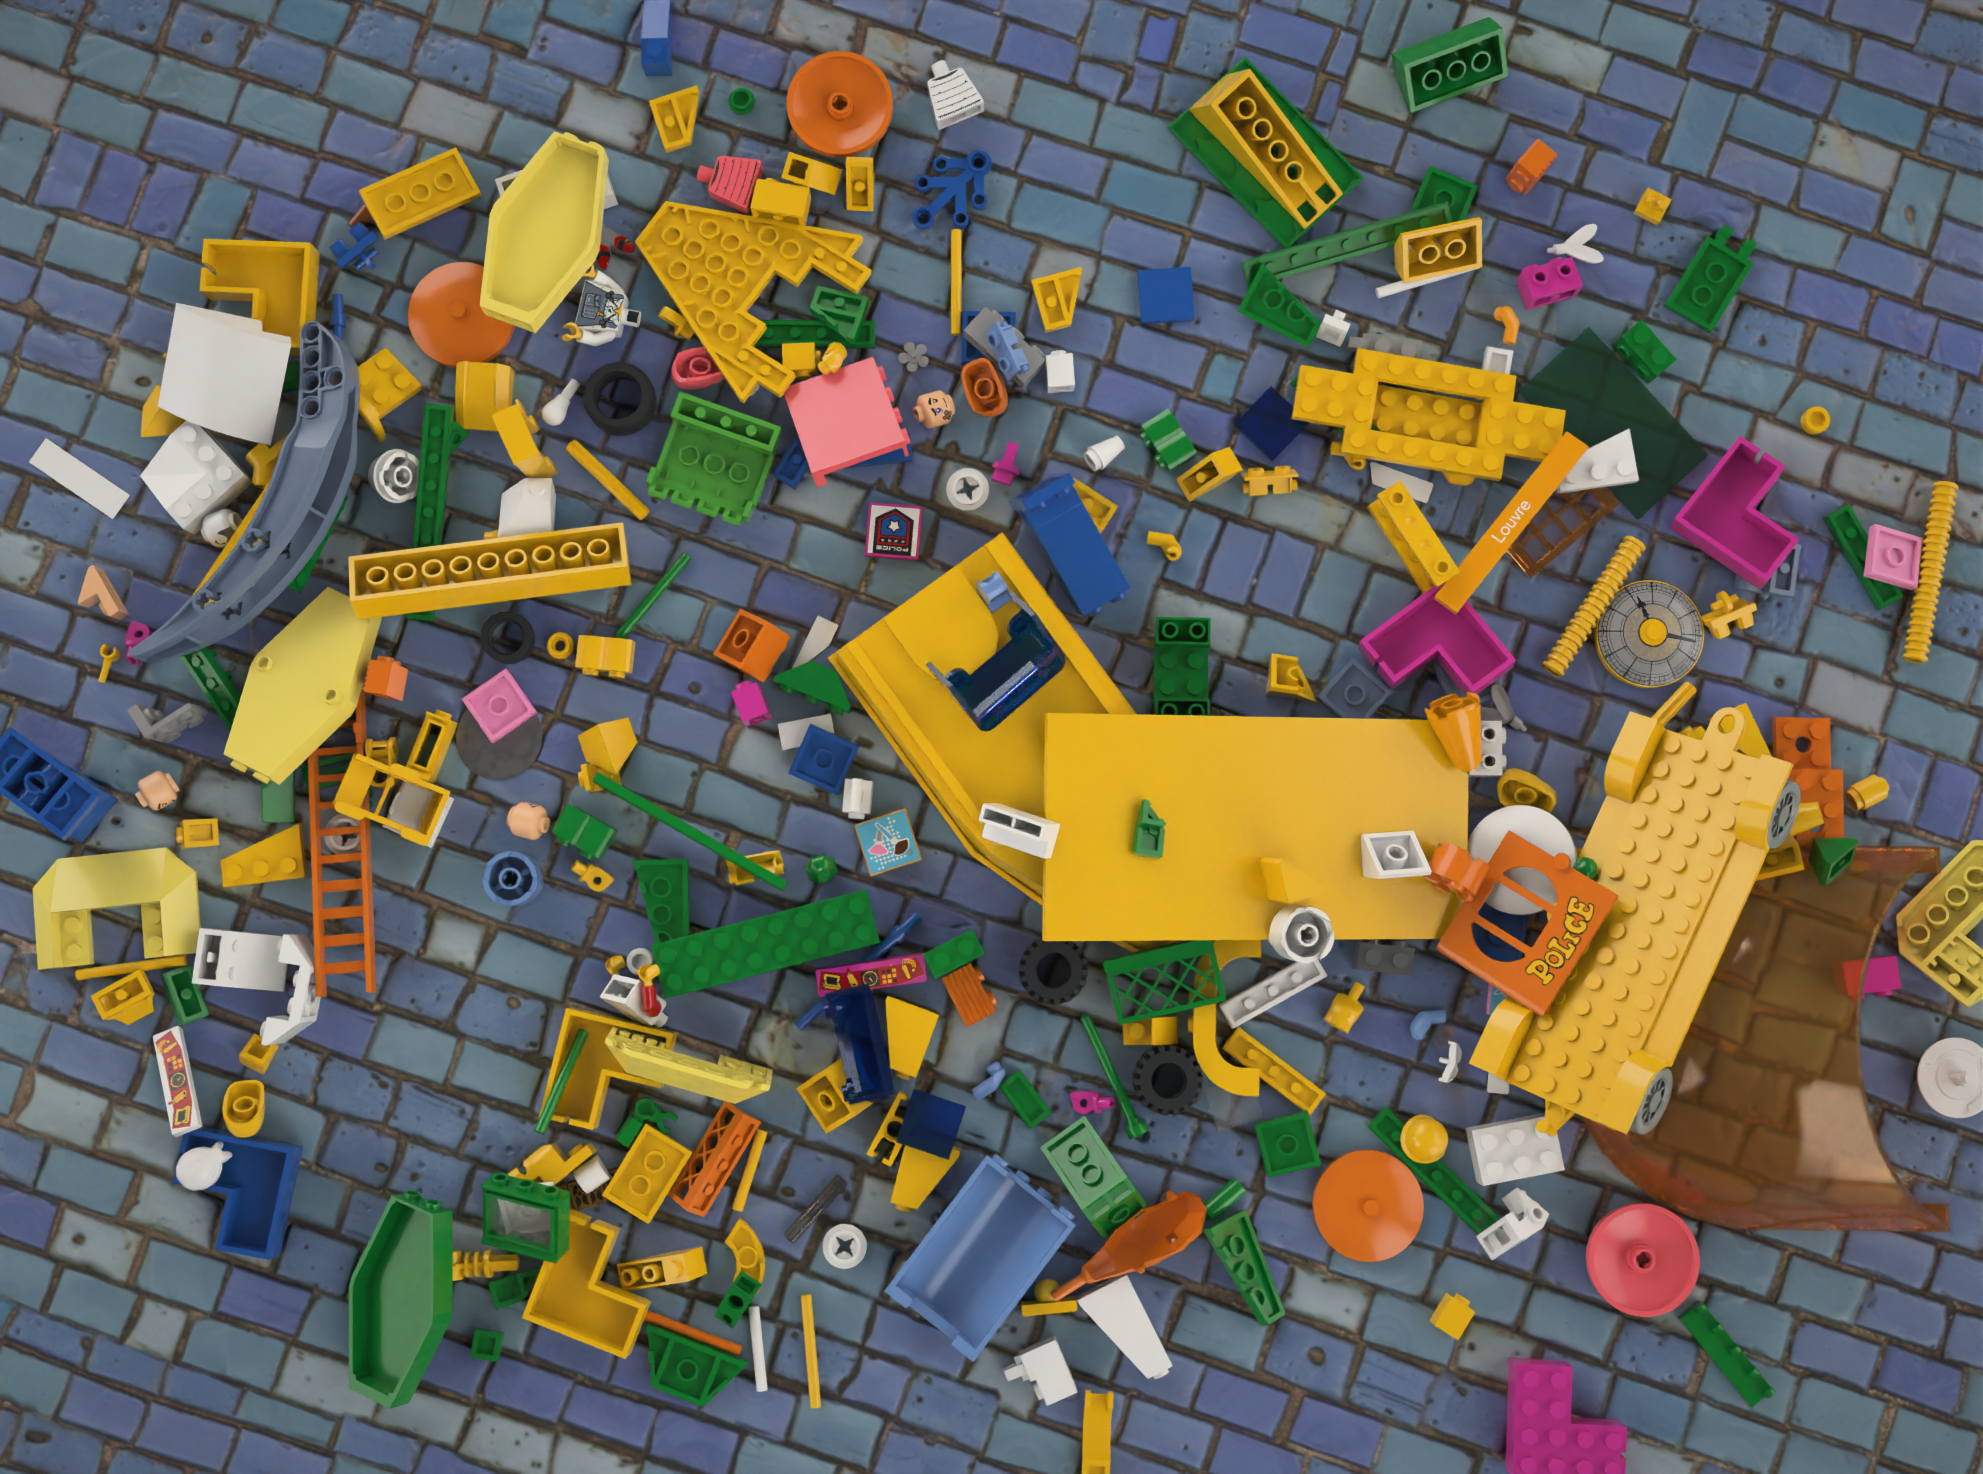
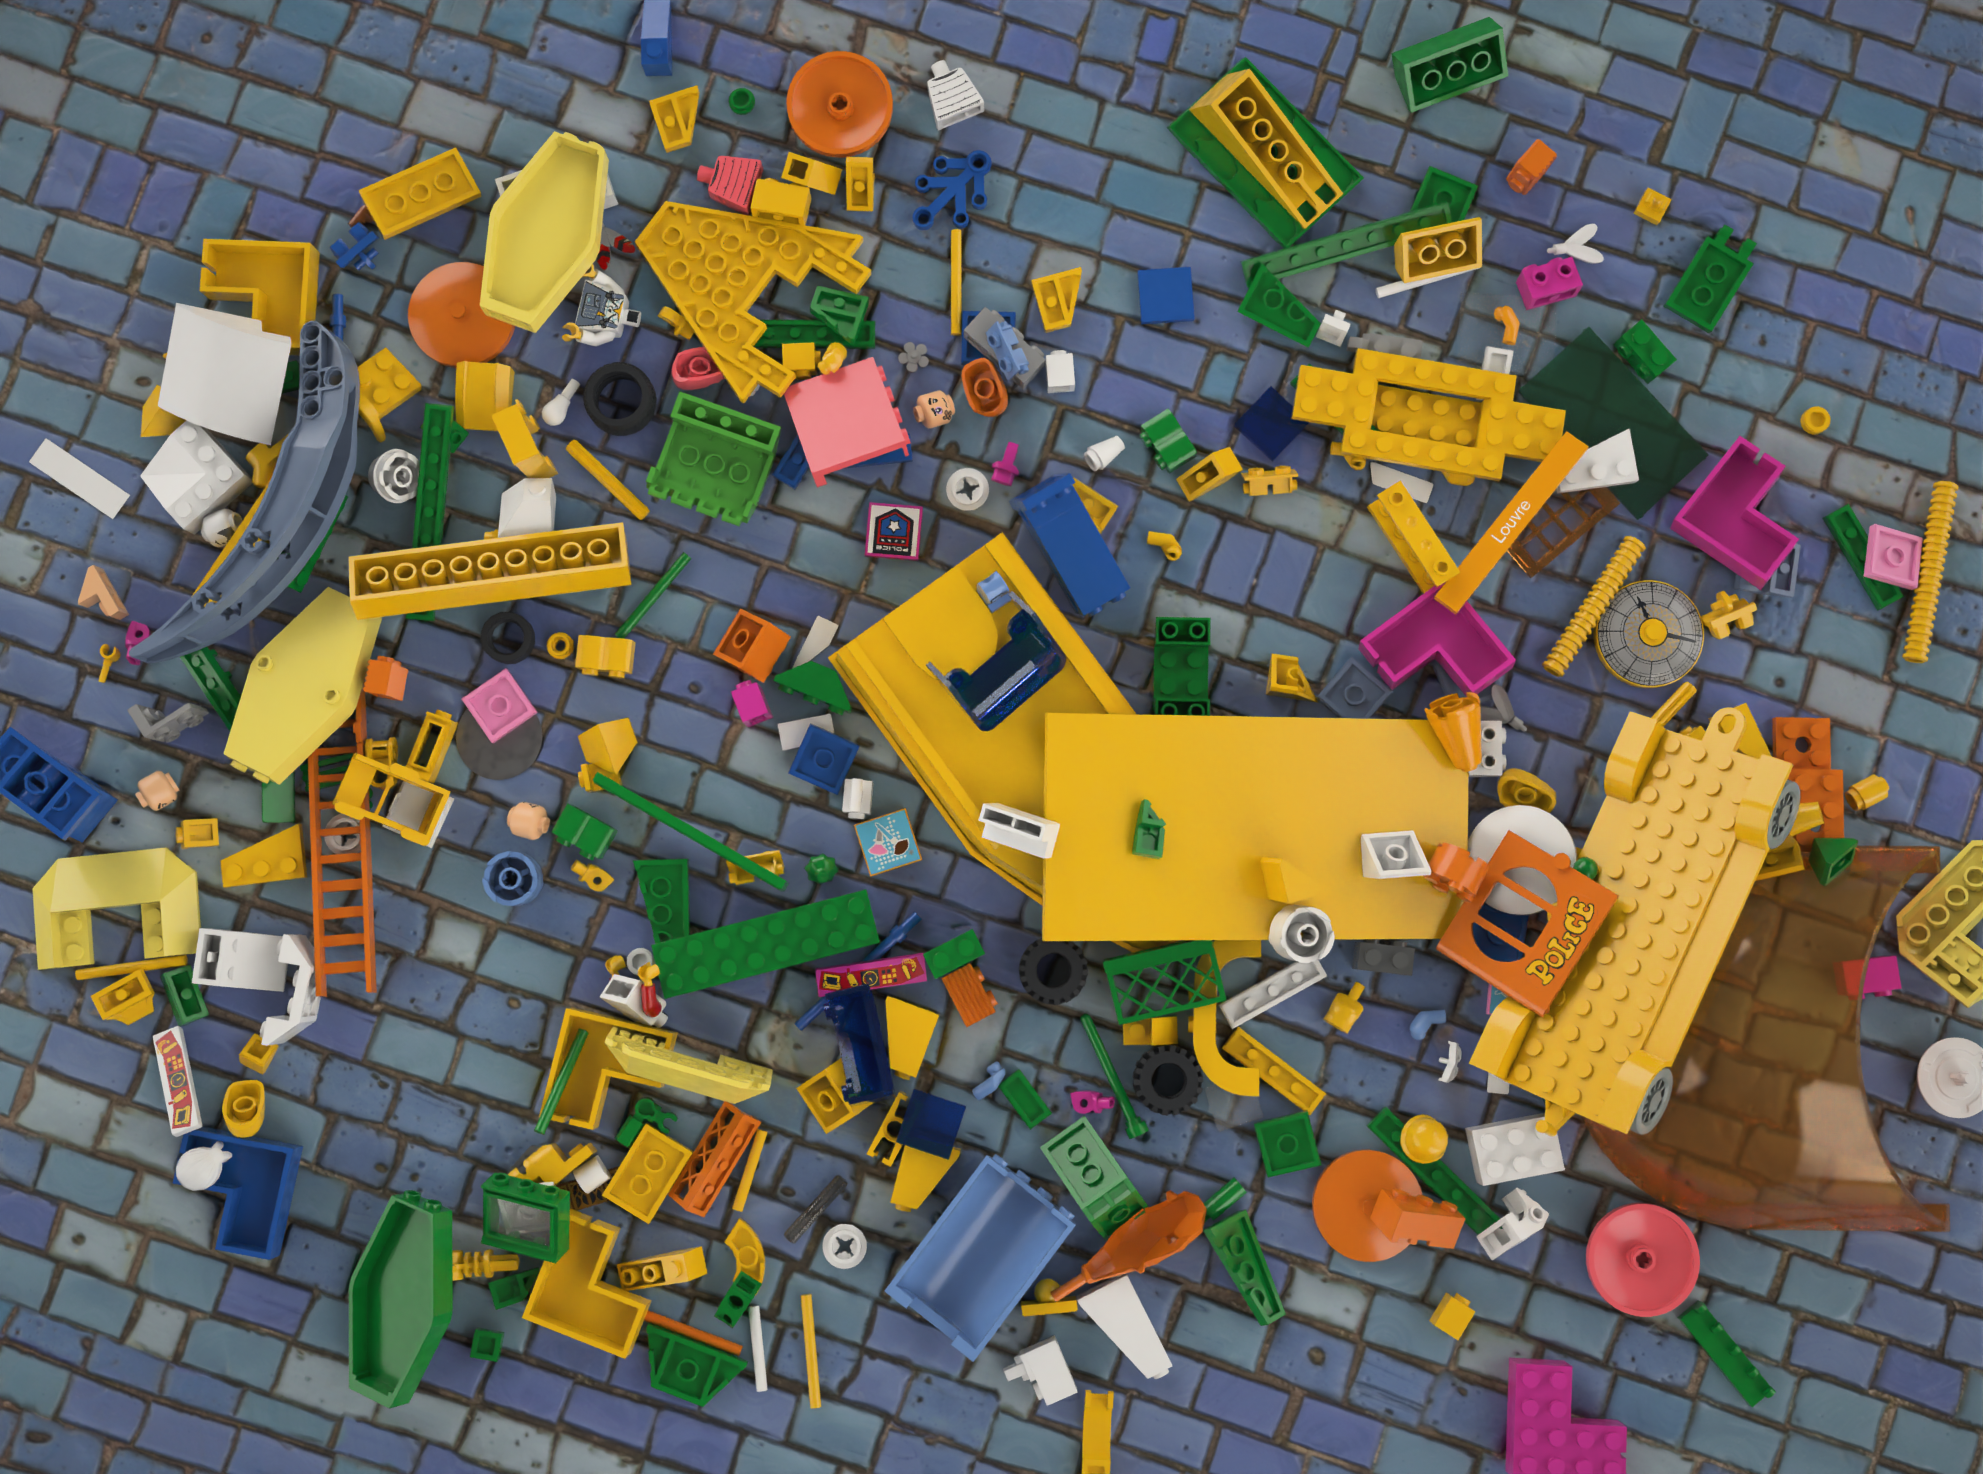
none -> orange wedge [1370,1188,1465,1249]

